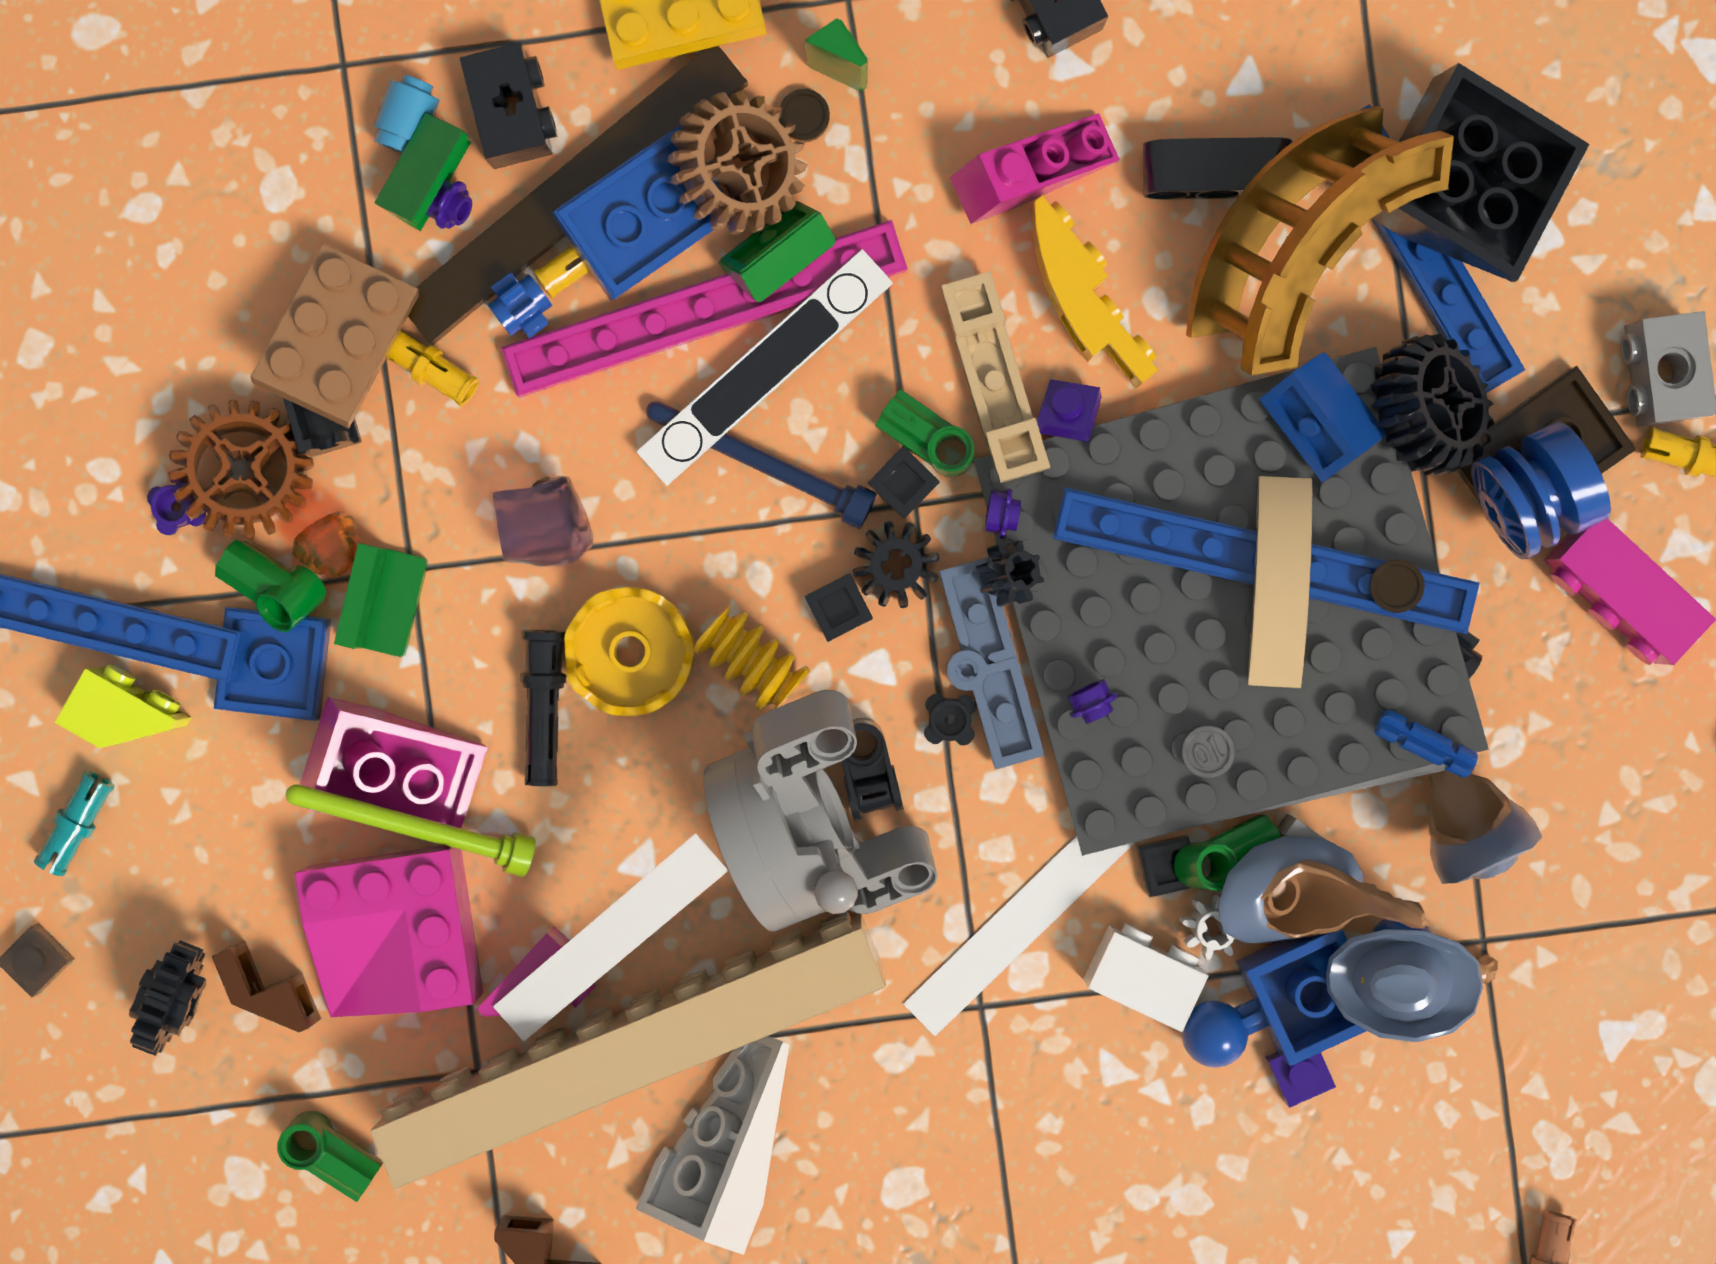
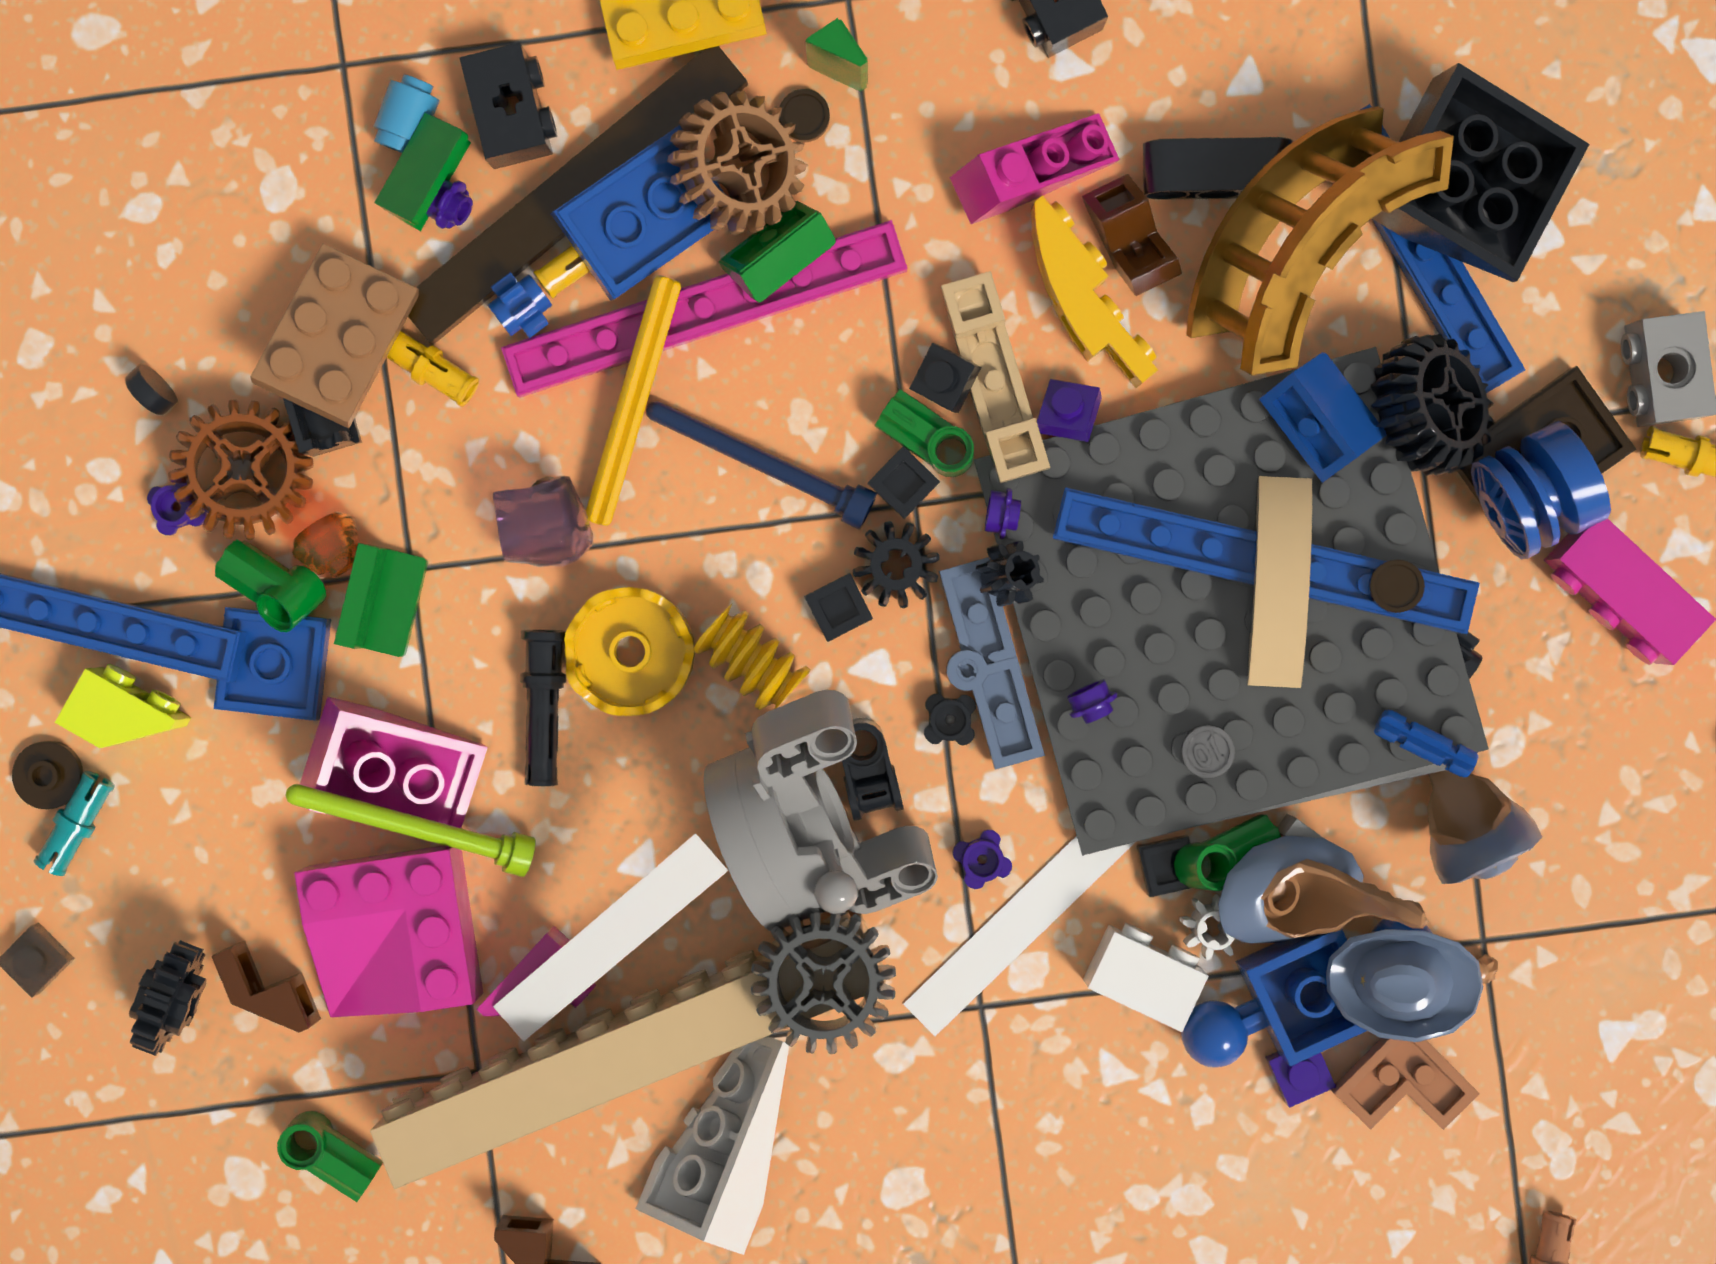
sticker [636,249,893,486] -> none
none -> dark brown piece [12,741,83,809]
none -> black tile [125,364,178,415]
none -> yellow axle [584,275,681,526]
none -> dark grey gear [751,909,896,1054]
none -> black plate [909,343,982,413]
none -> dark purple plate [953,830,1012,889]
none -> reddish brown slope [1082,174,1182,296]
none -> nougat plate [1331,1038,1480,1130]

